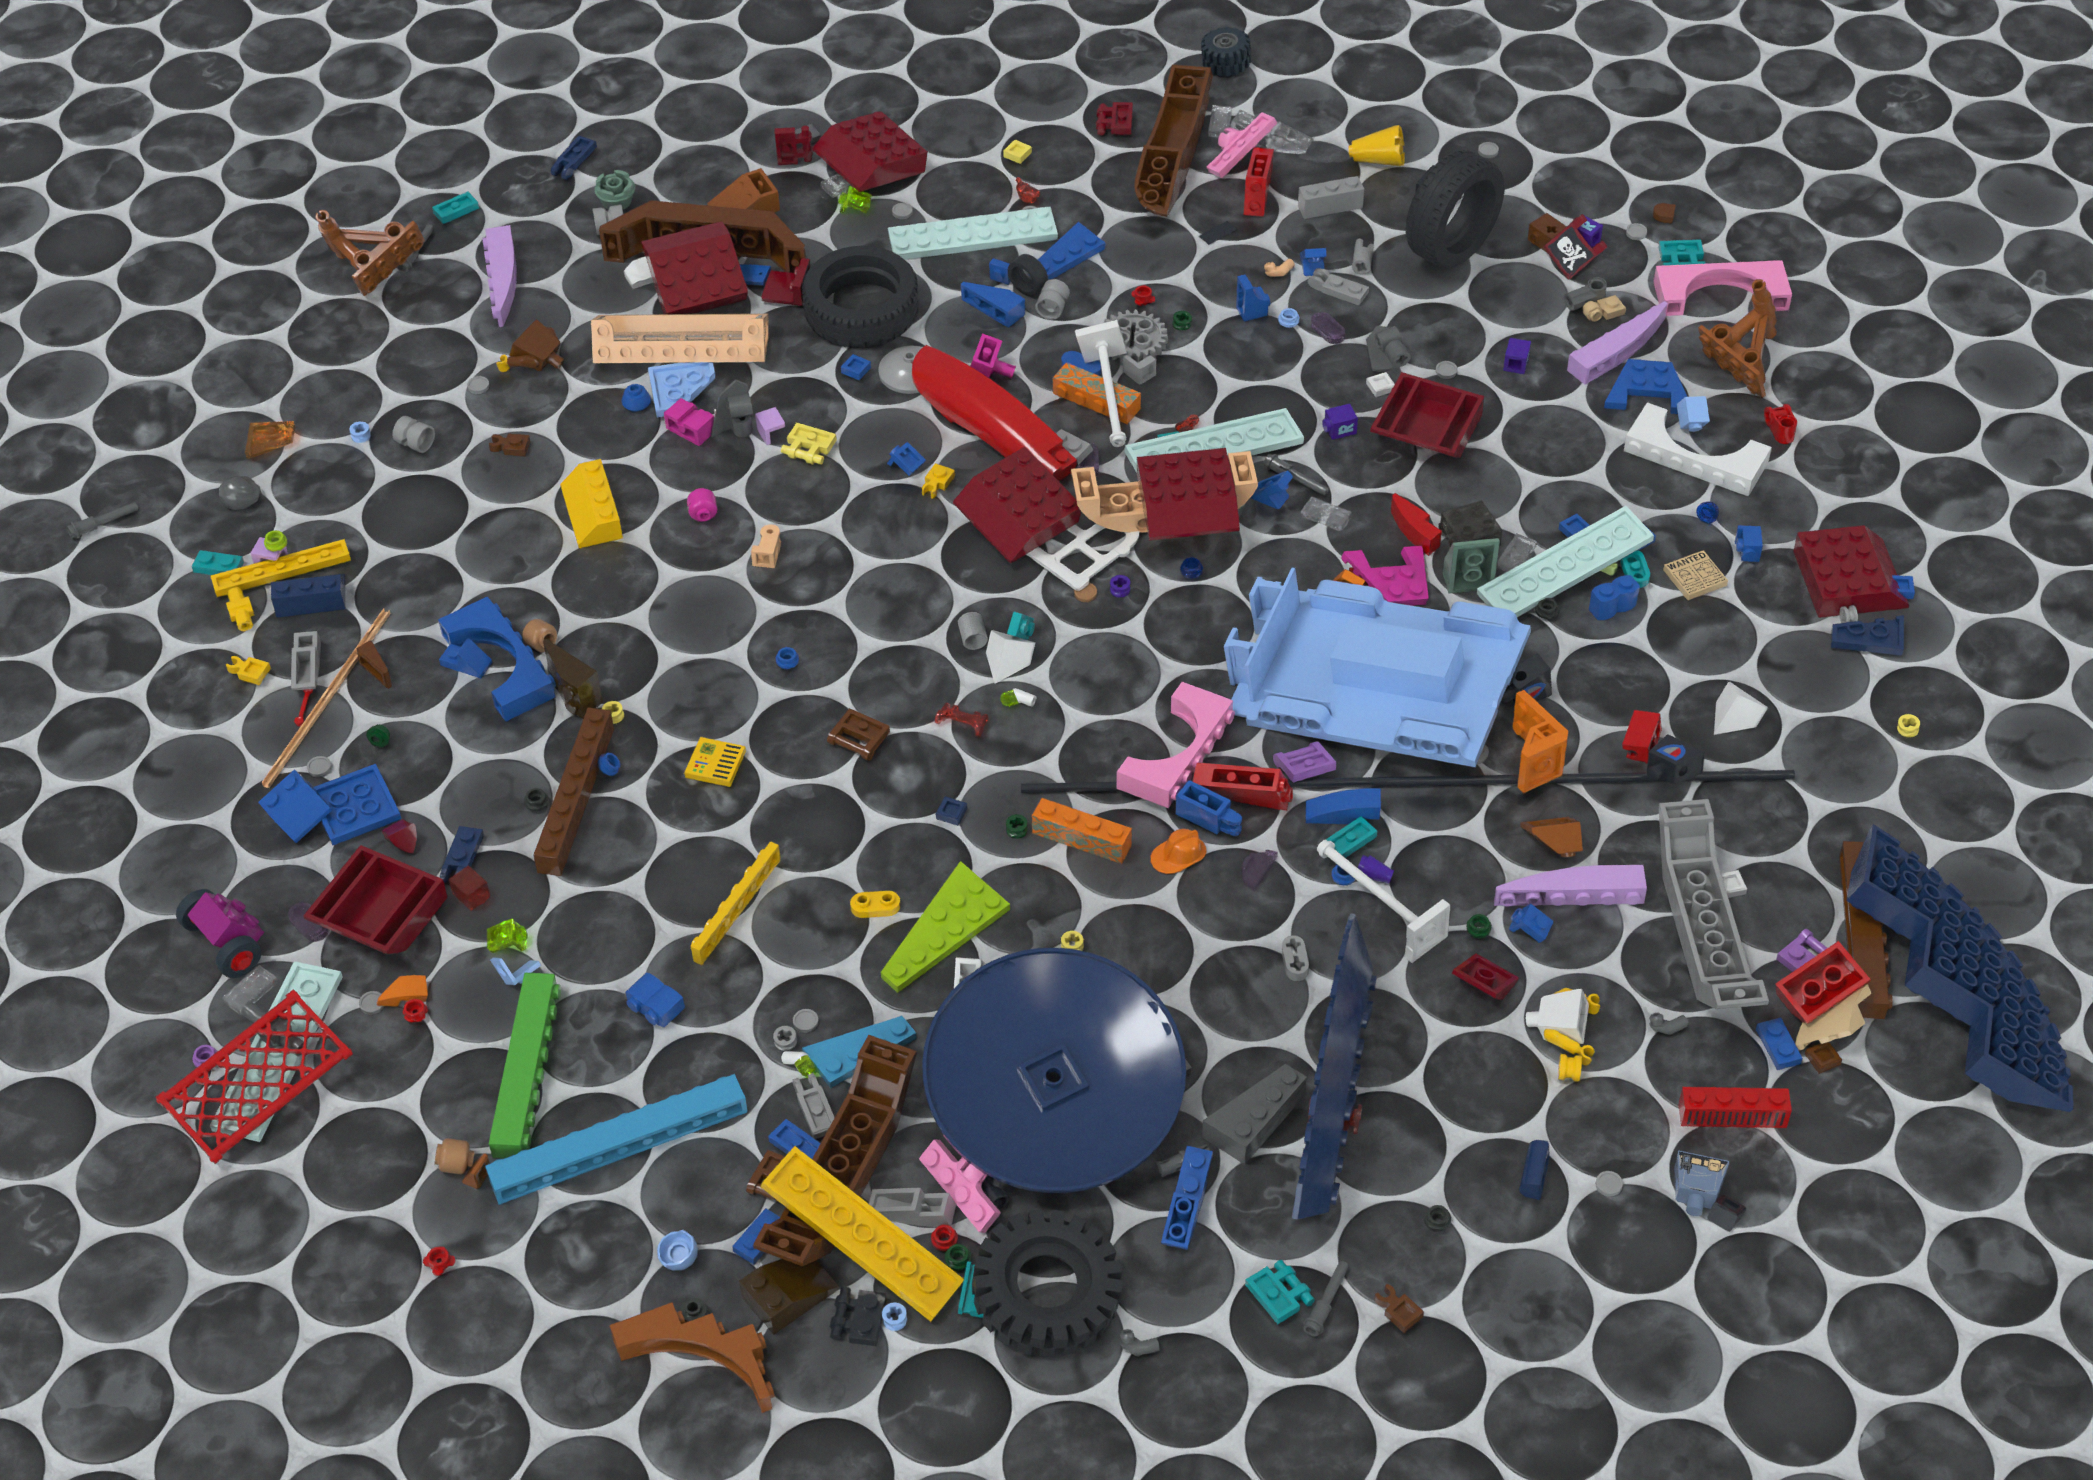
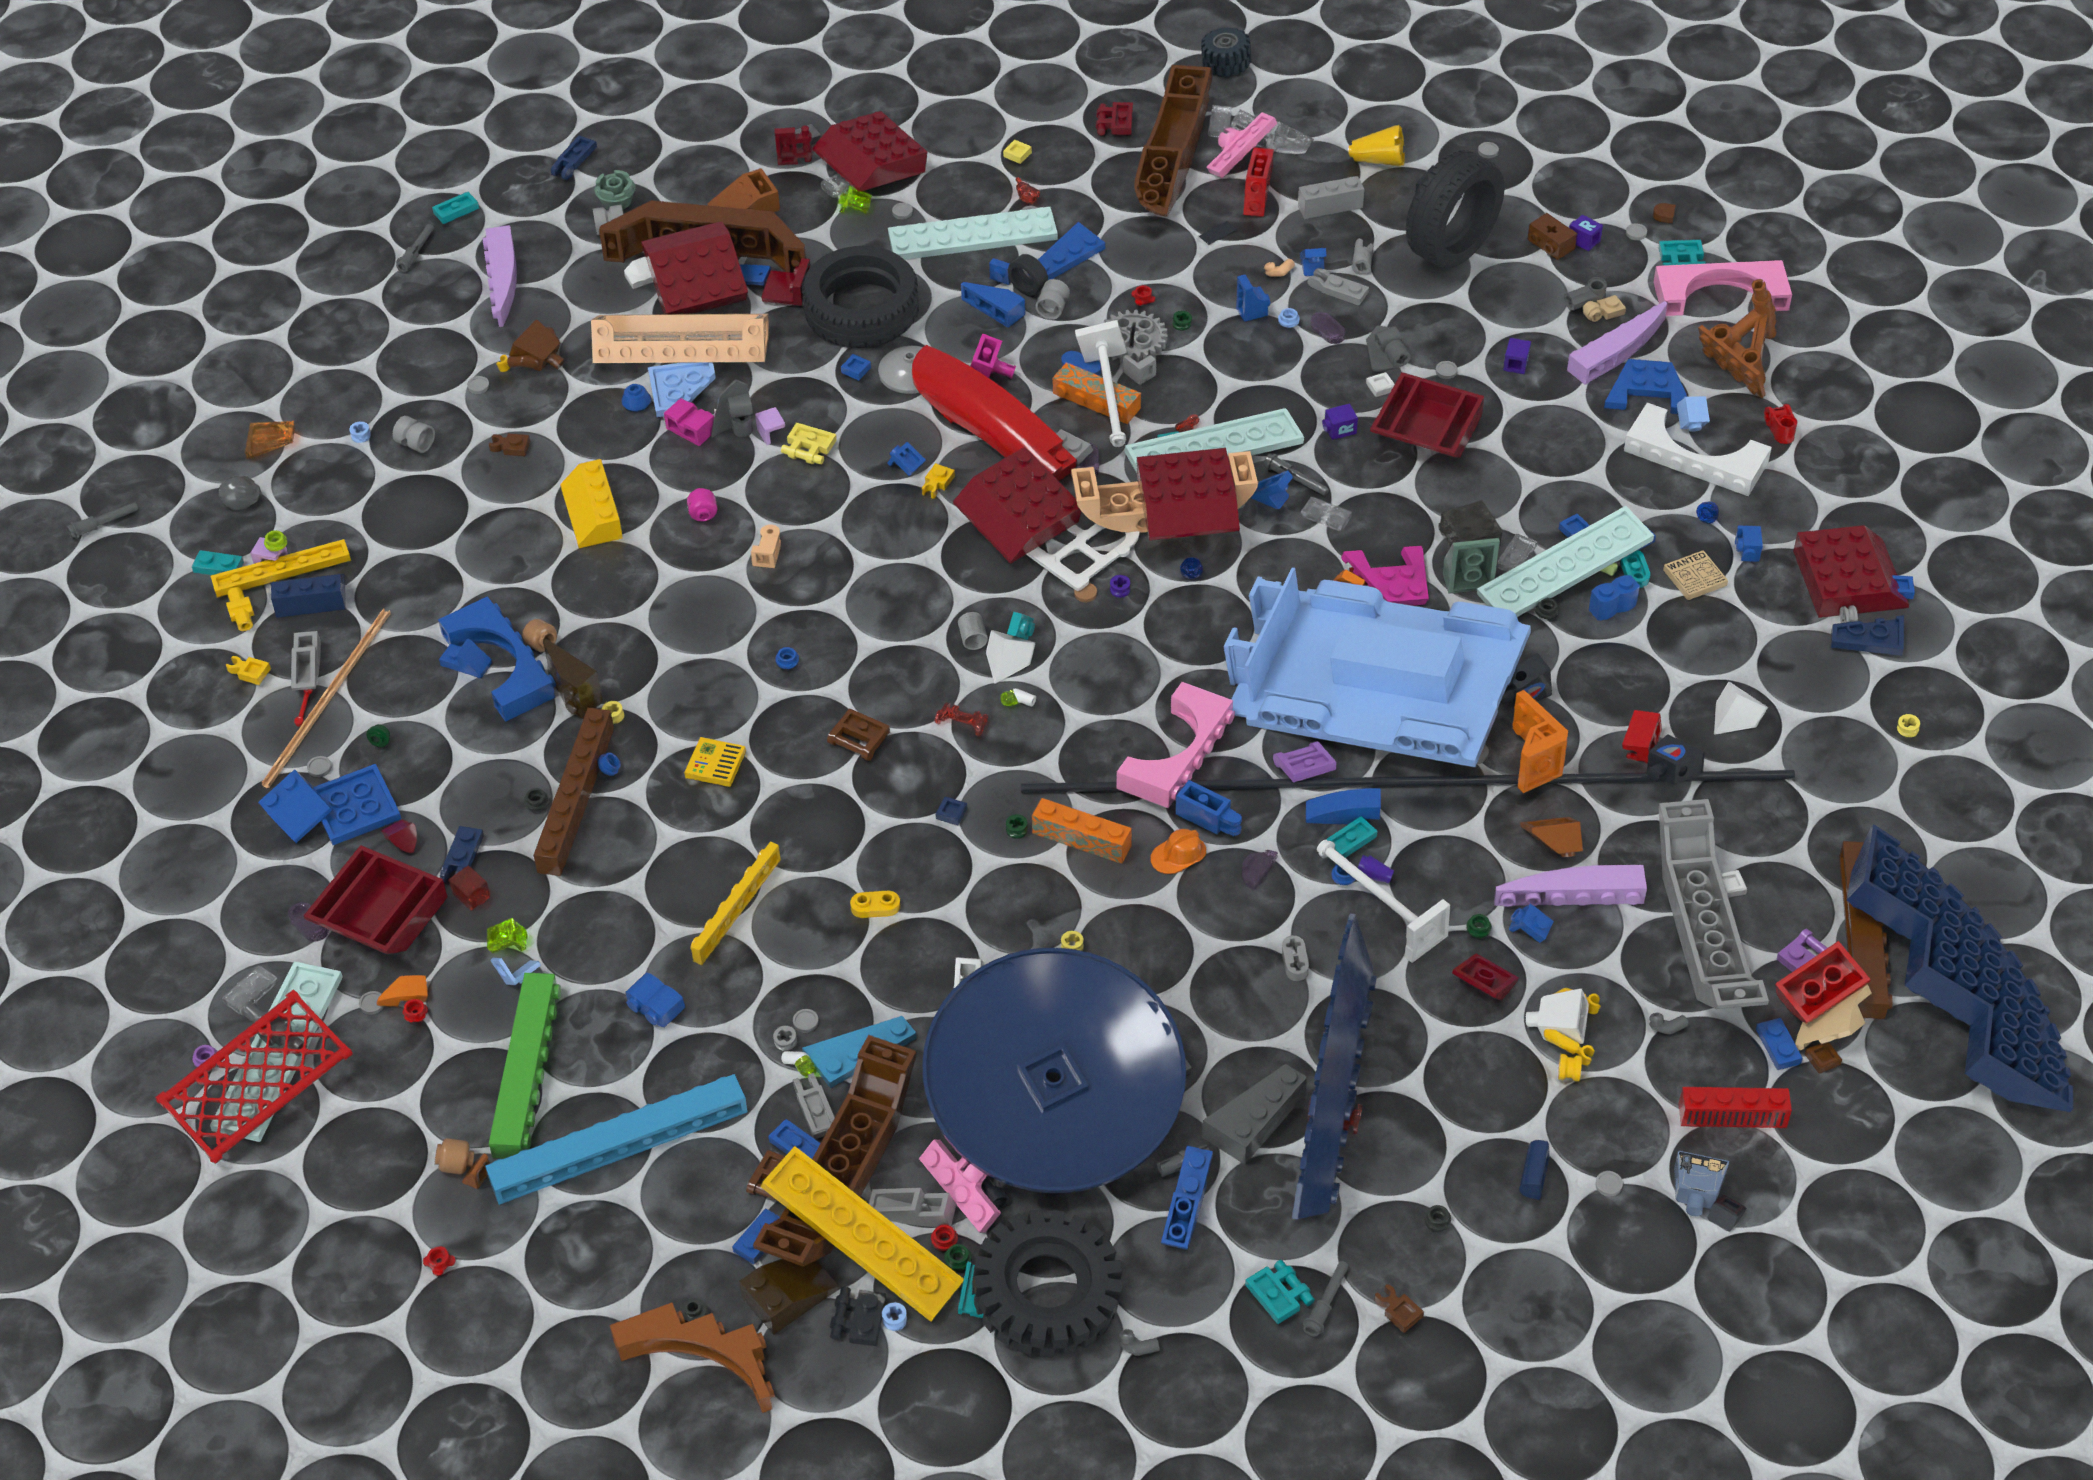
brick [176,889,264,978] -> none
dark orange plate [315,210,425,296] -> none
reddish brown slope [356,640,392,689] -> none
light blue hair [657,1230,698,1271] -> none
lime wing [881,861,1010,993] -> none
red slope [1193,763,1293,811] -> none
red slope [1391,493,1442,556] -> none
flag [1543,214,1607,280] -> none

